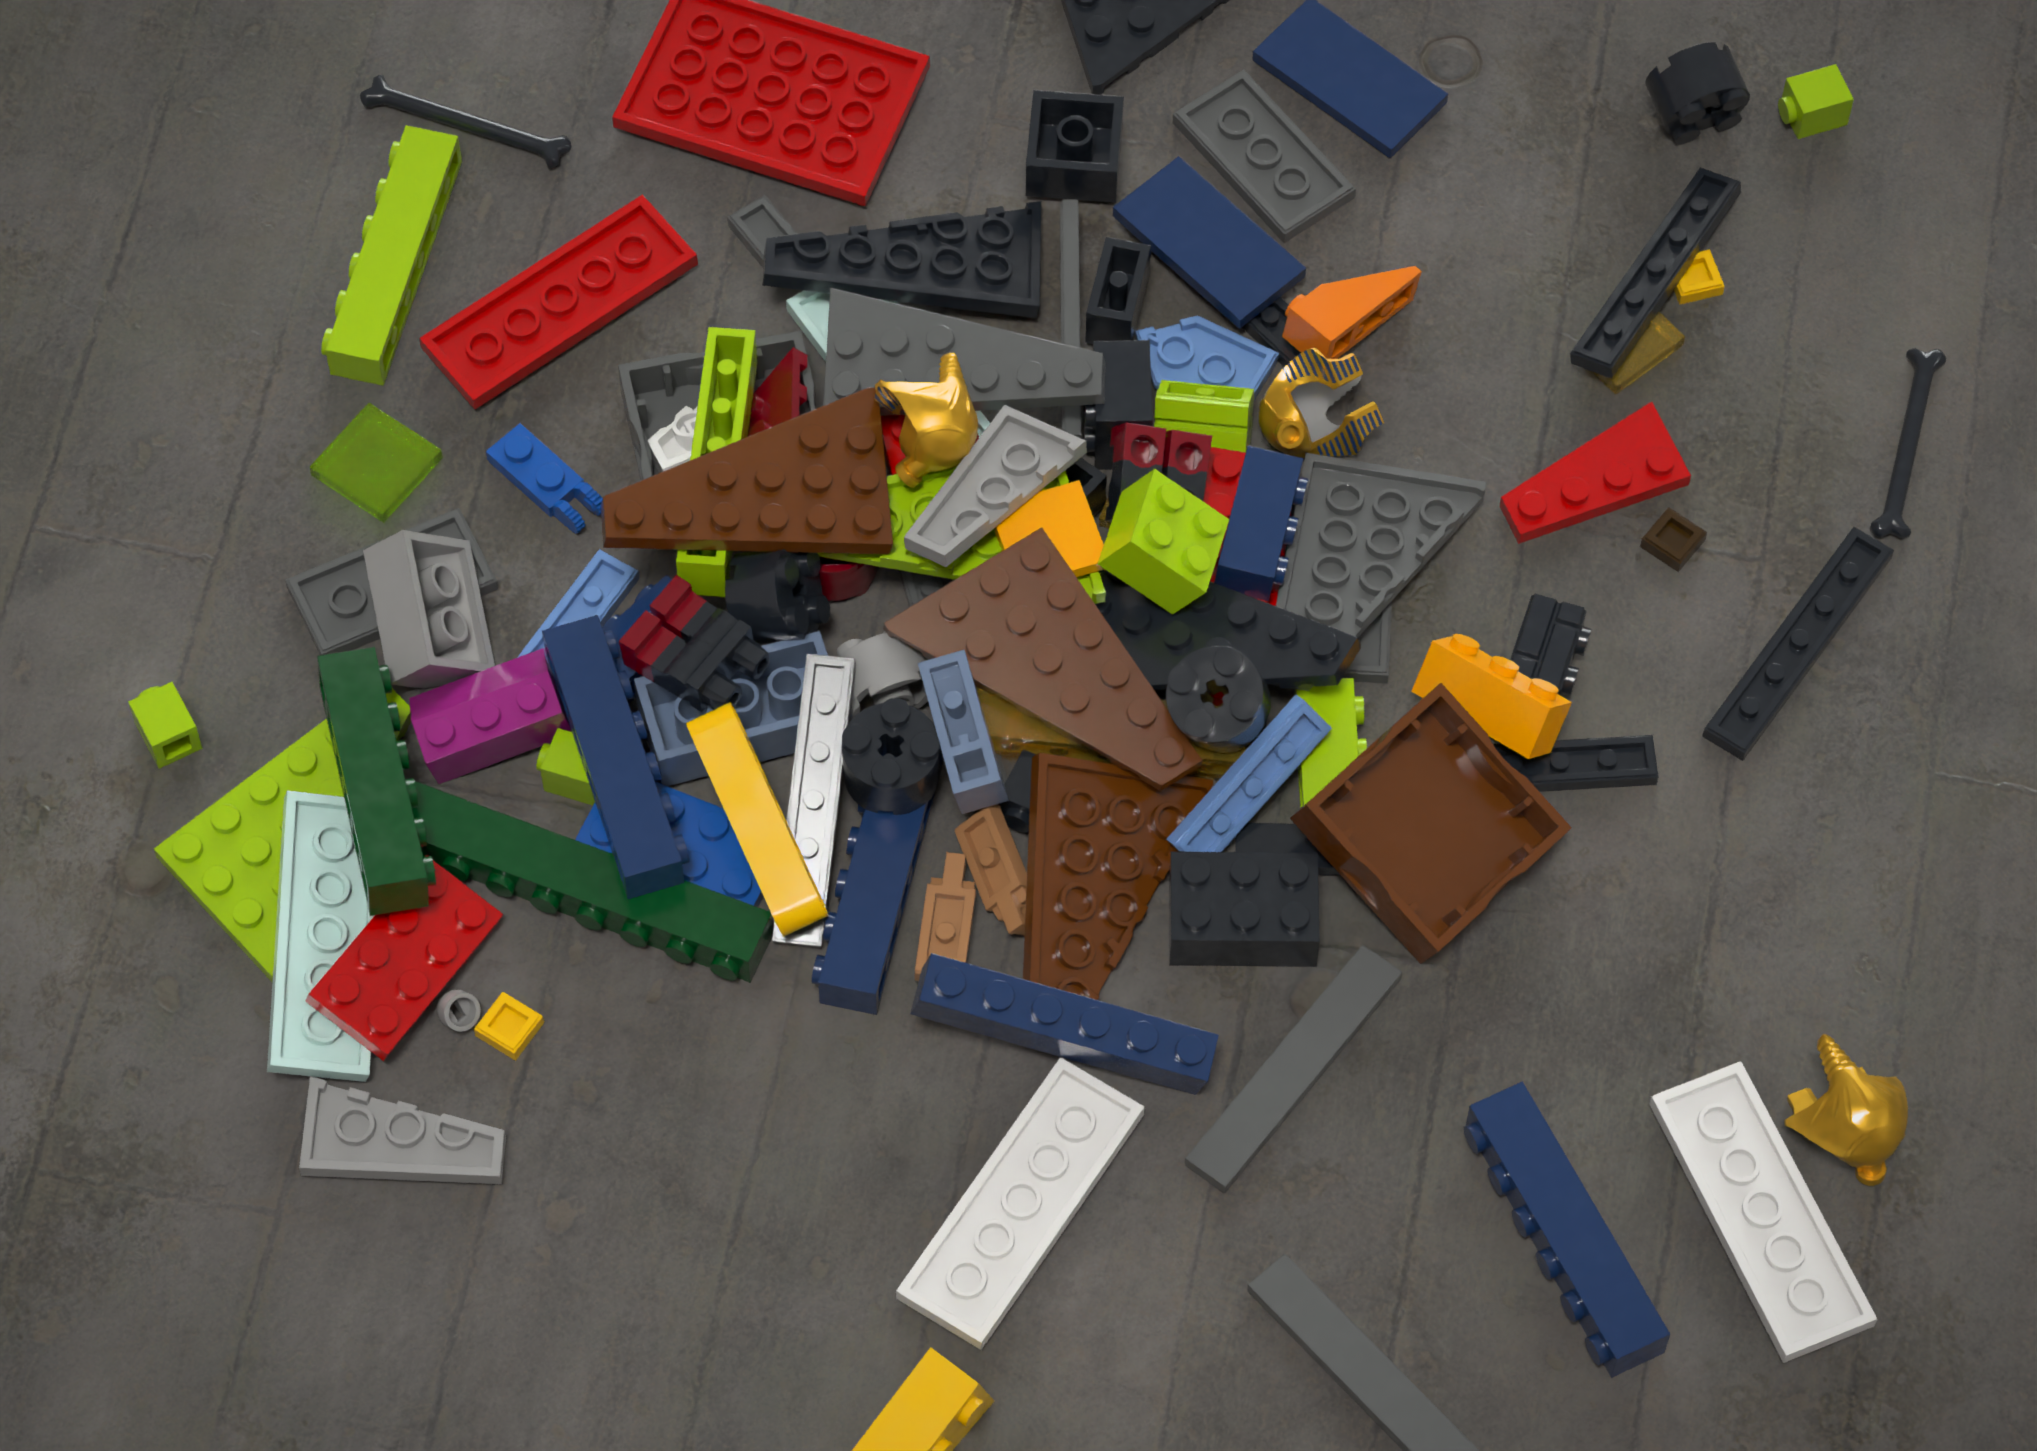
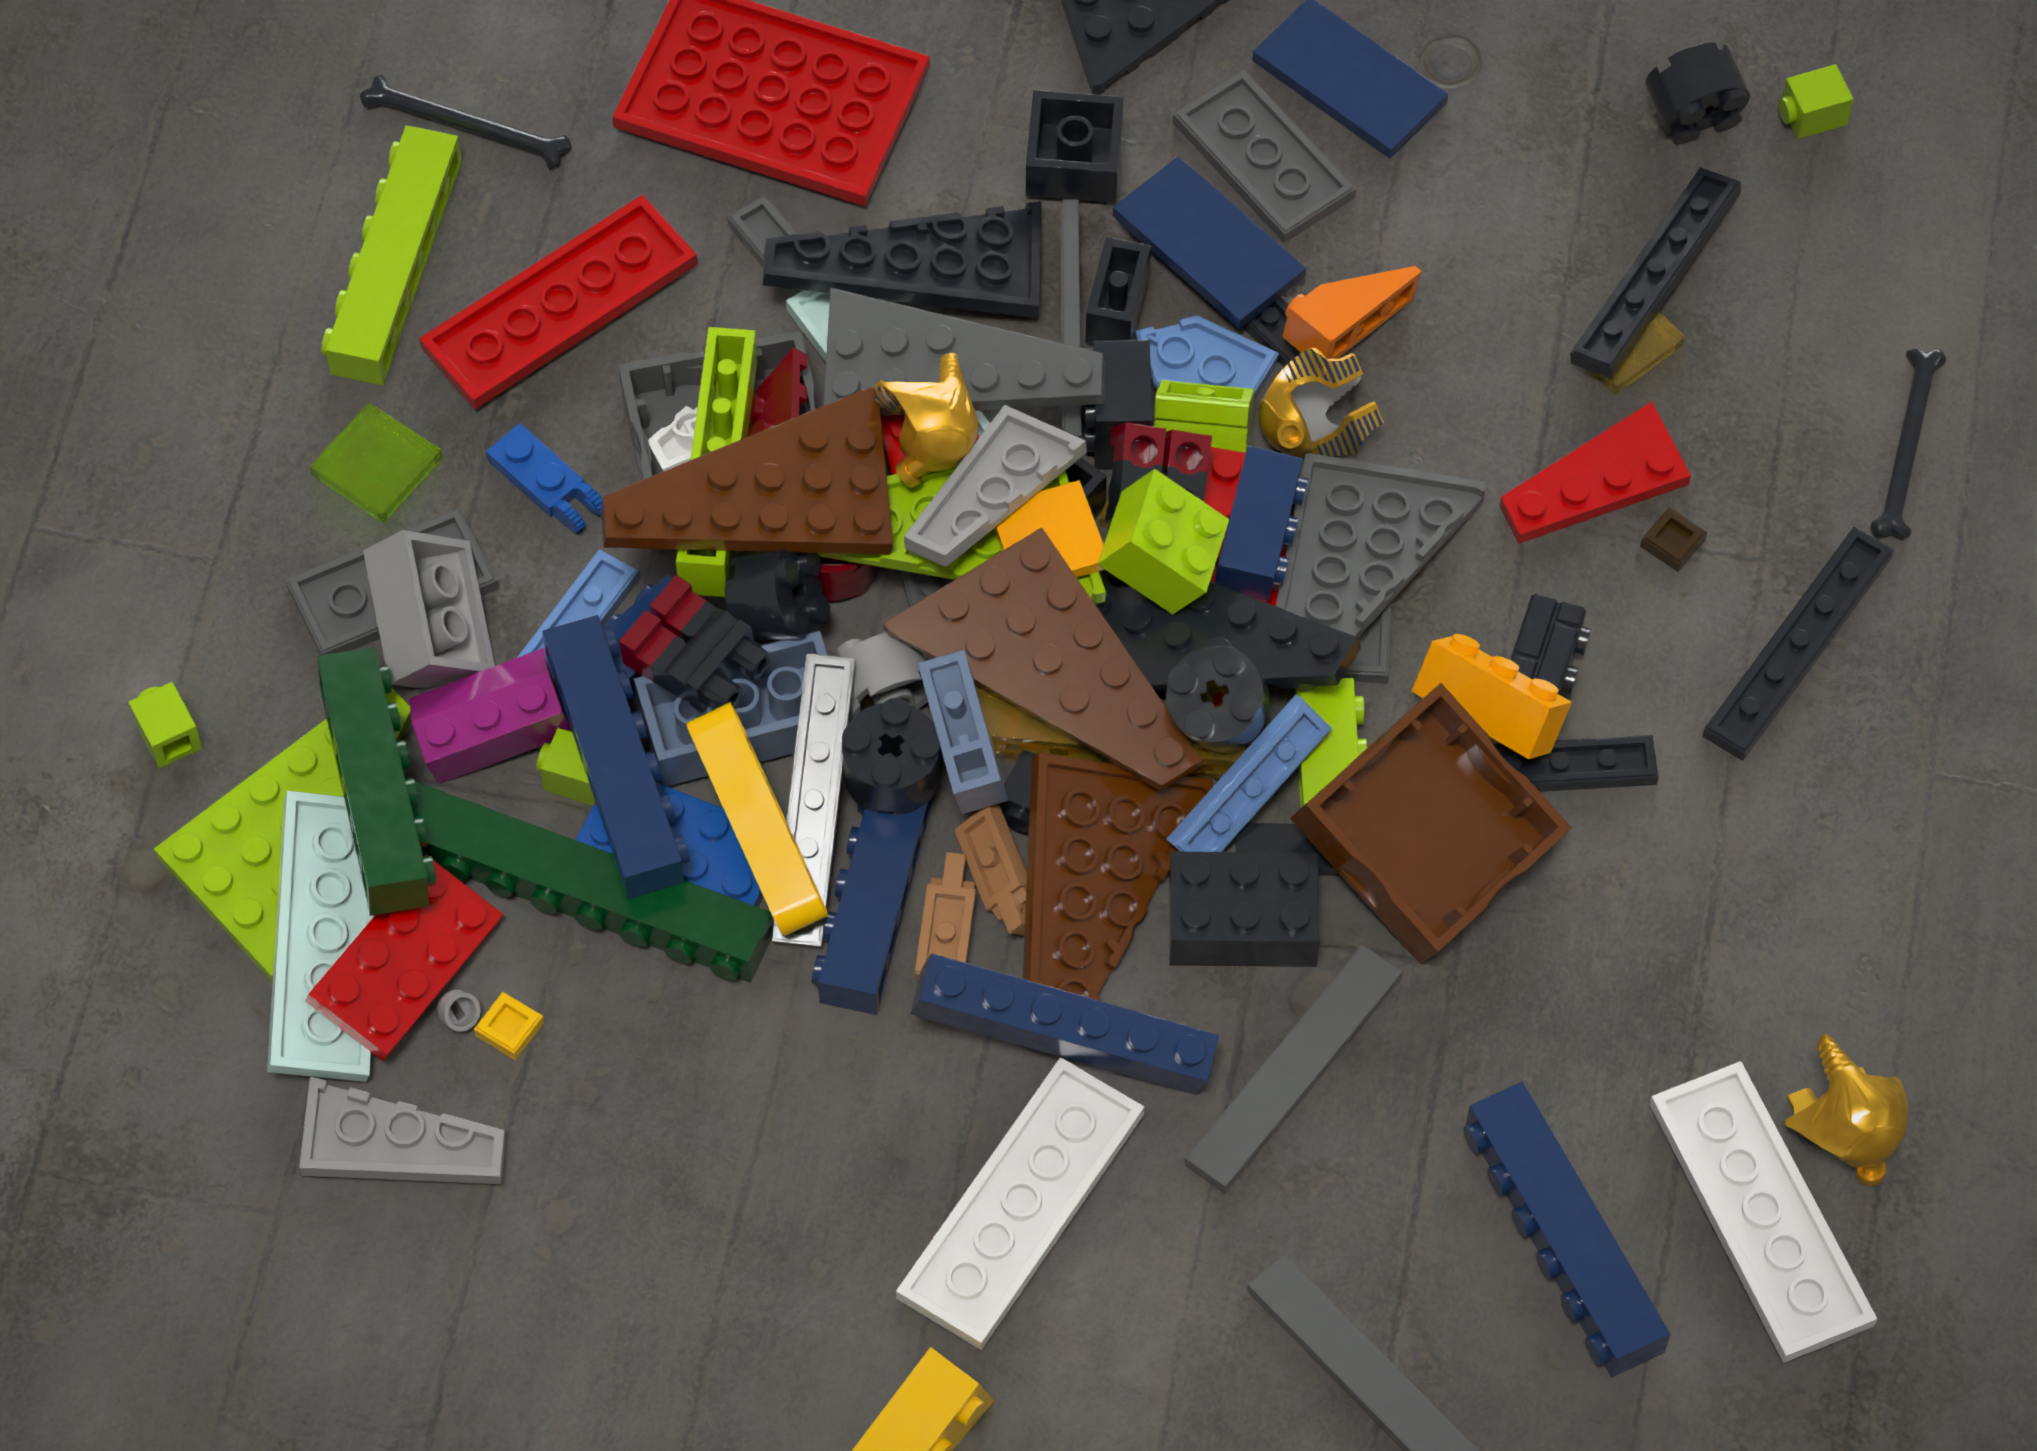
yellow tile [1674,249,1725,305] -> none

